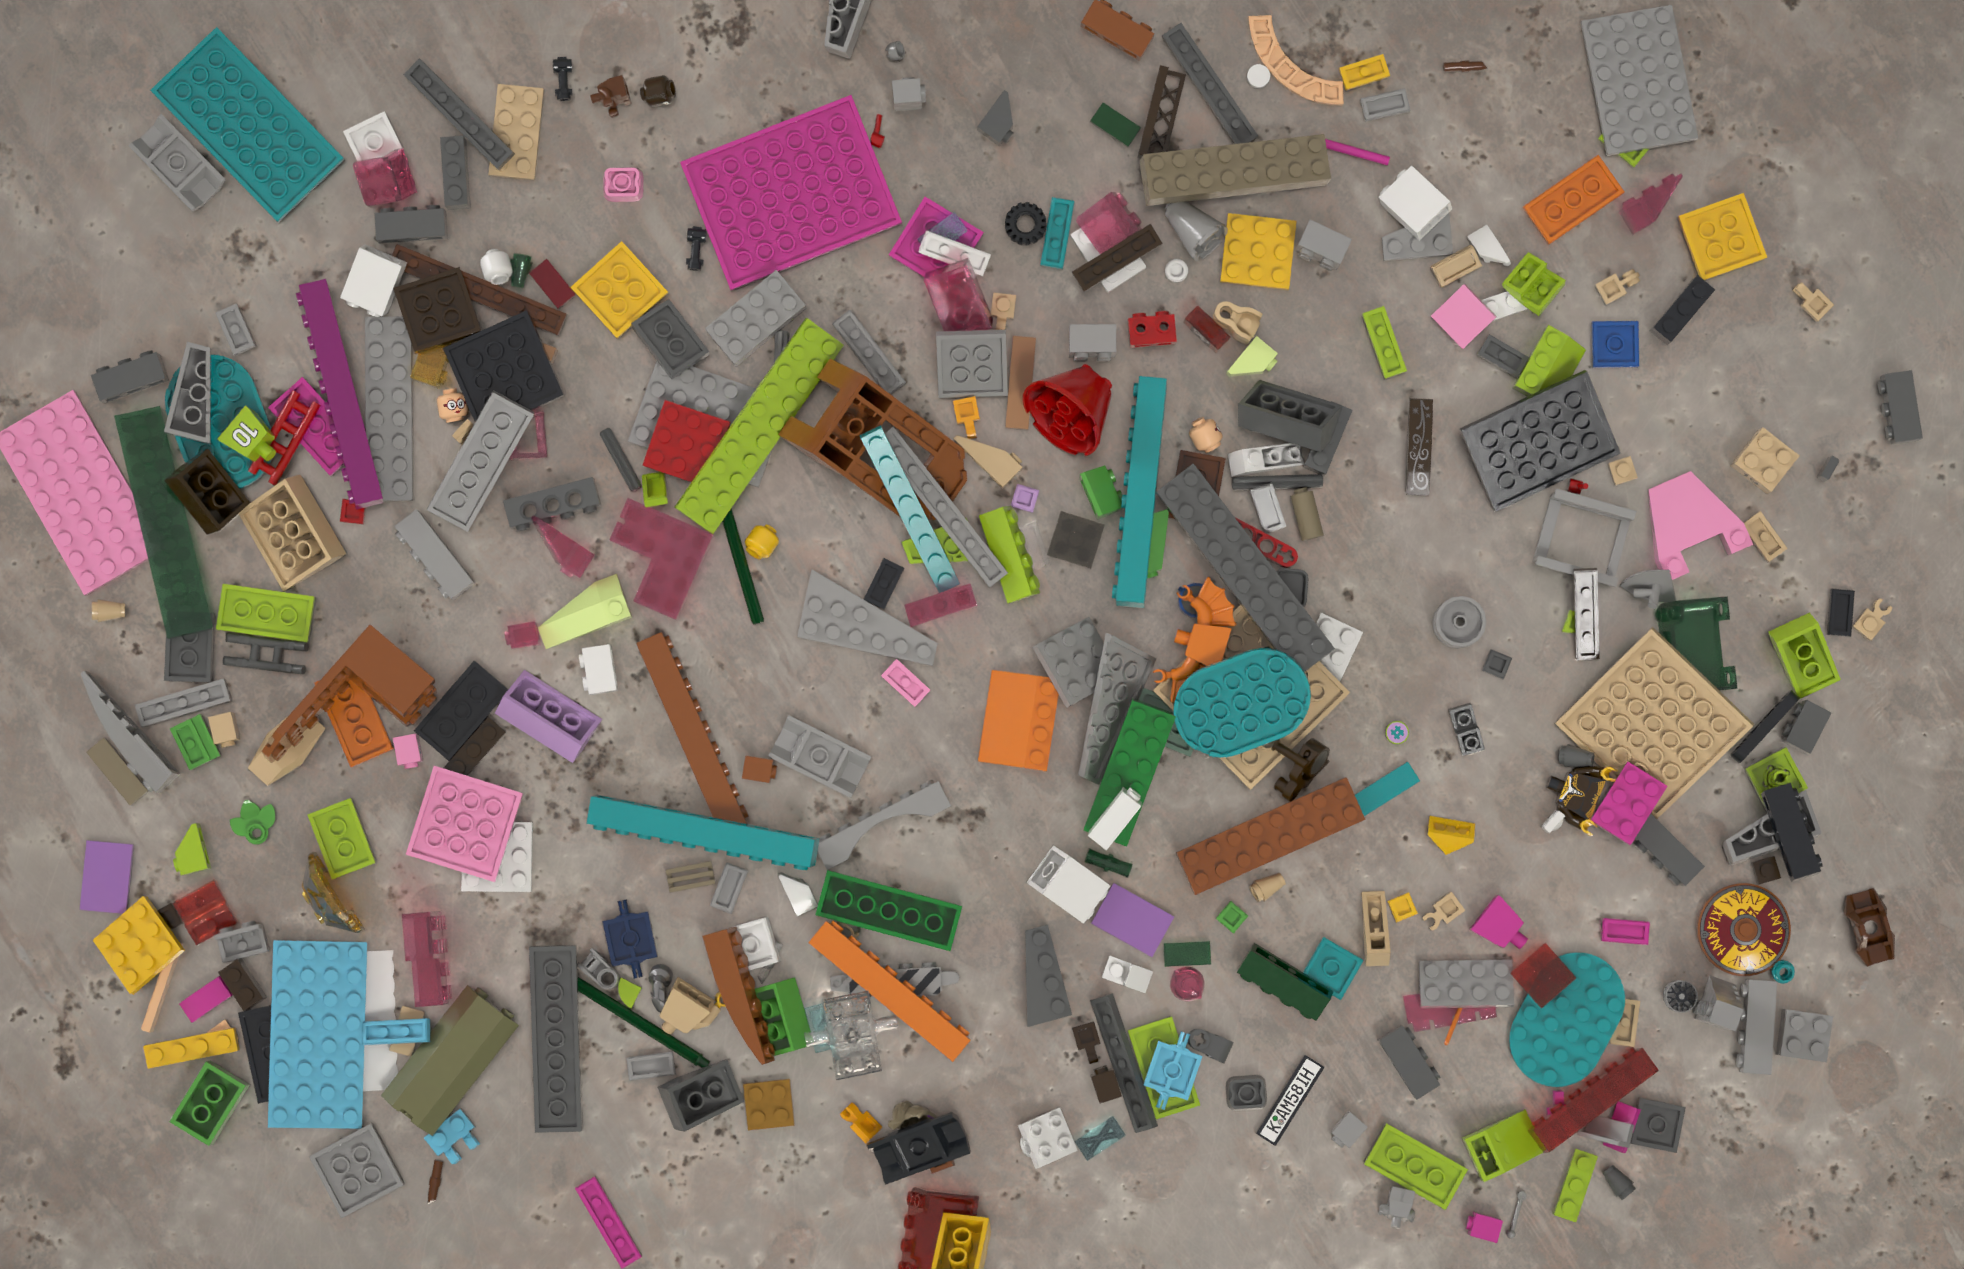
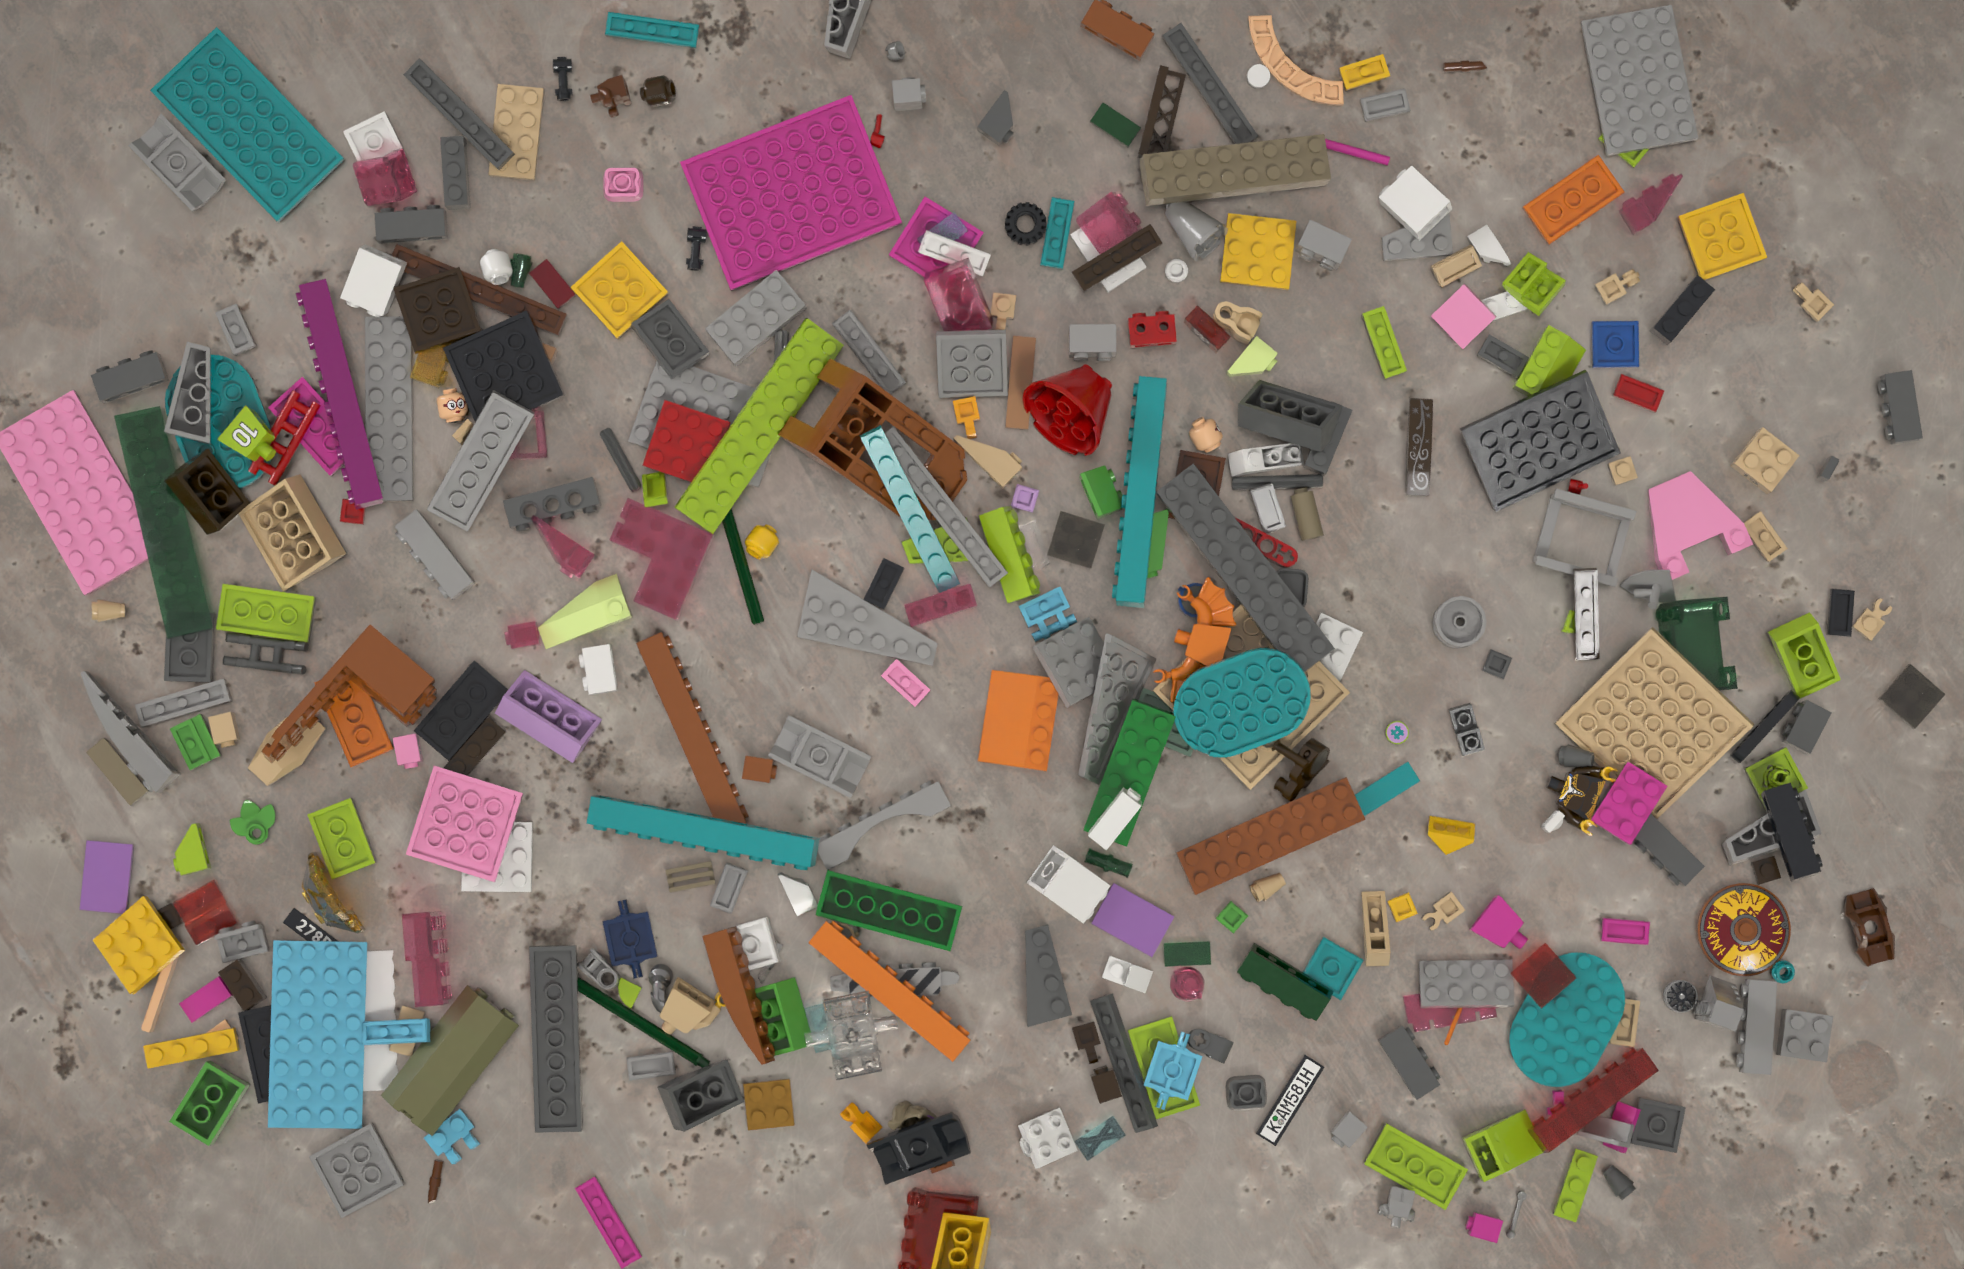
none -> black sticker [283,908,339,942]
none -> teal tile [605,12,700,48]
none -> medium azure plate [1018,587,1077,642]
none -> red tile [1612,374,1664,413]
none -> clear smoke plate [1878,664,1945,729]

